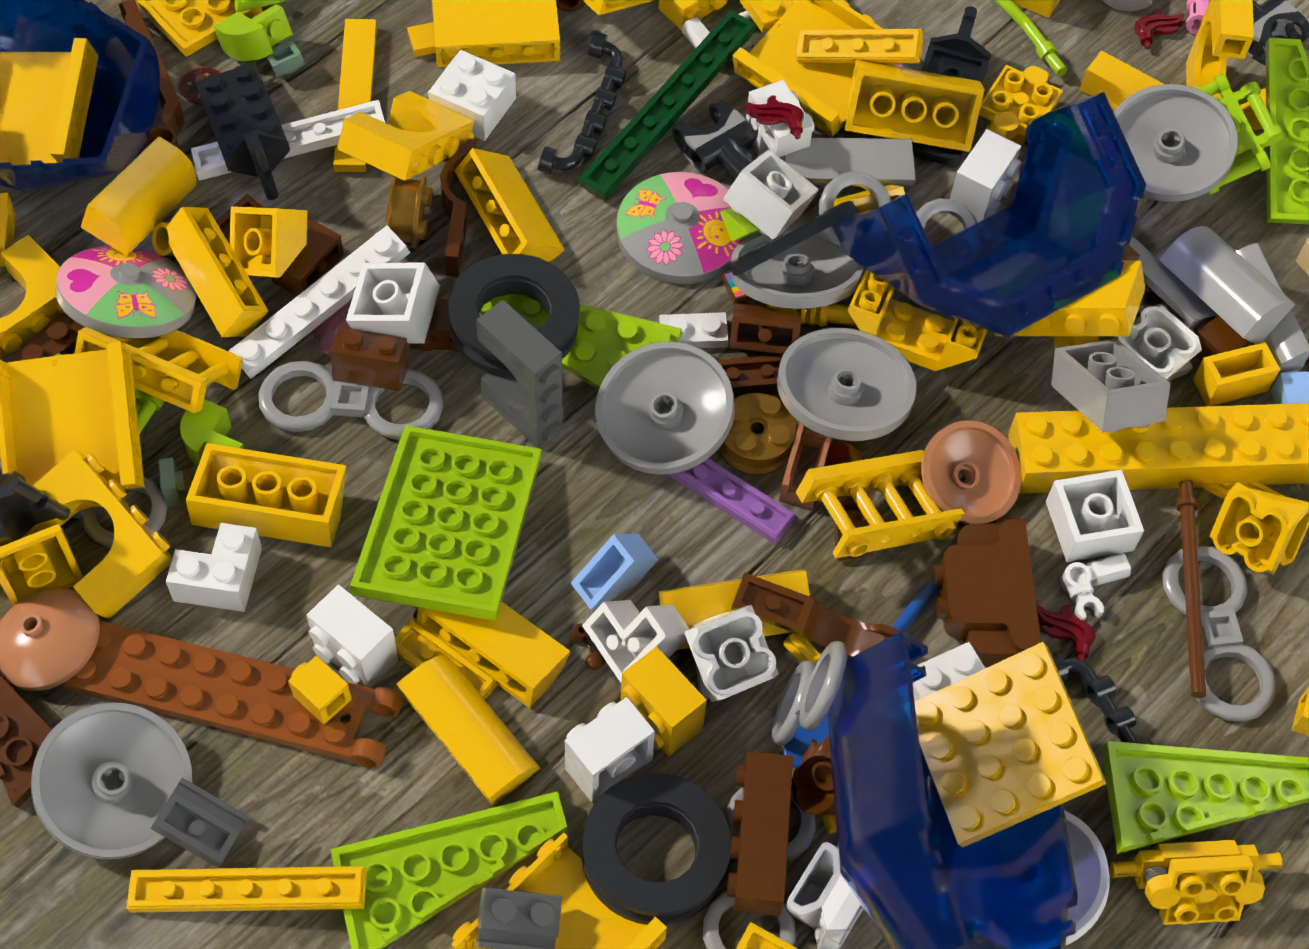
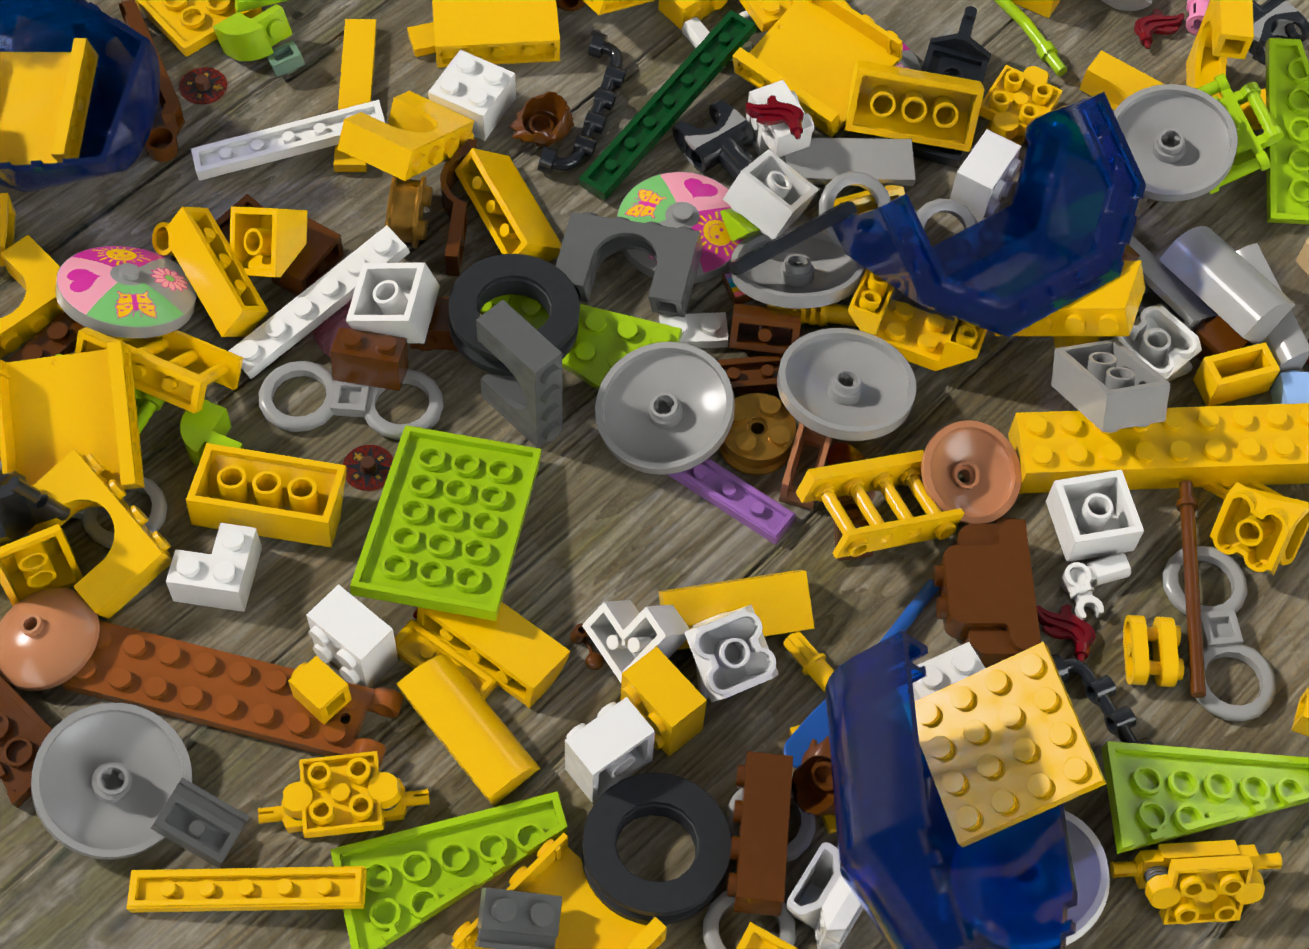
yellow brick [81,136,197,256] -> none
sand green plate [158,457,186,507] -> none
black hinge [195,62,290,200] -> none
light blue slope [571,533,659,610] -> none
reddish brown piece [731,572,901,666] -> none
light grey bar [772,641,847,746] -> none
yellow tile [796,29,924,63] -> none
none -> yellow piece [258,751,430,839]
none -> piece [343,445,393,491]
none -> reddish brown hair [508,91,575,147]
none -> dark grey arch [556,212,703,317]
none -> yellow brick [1123,615,1184,687]

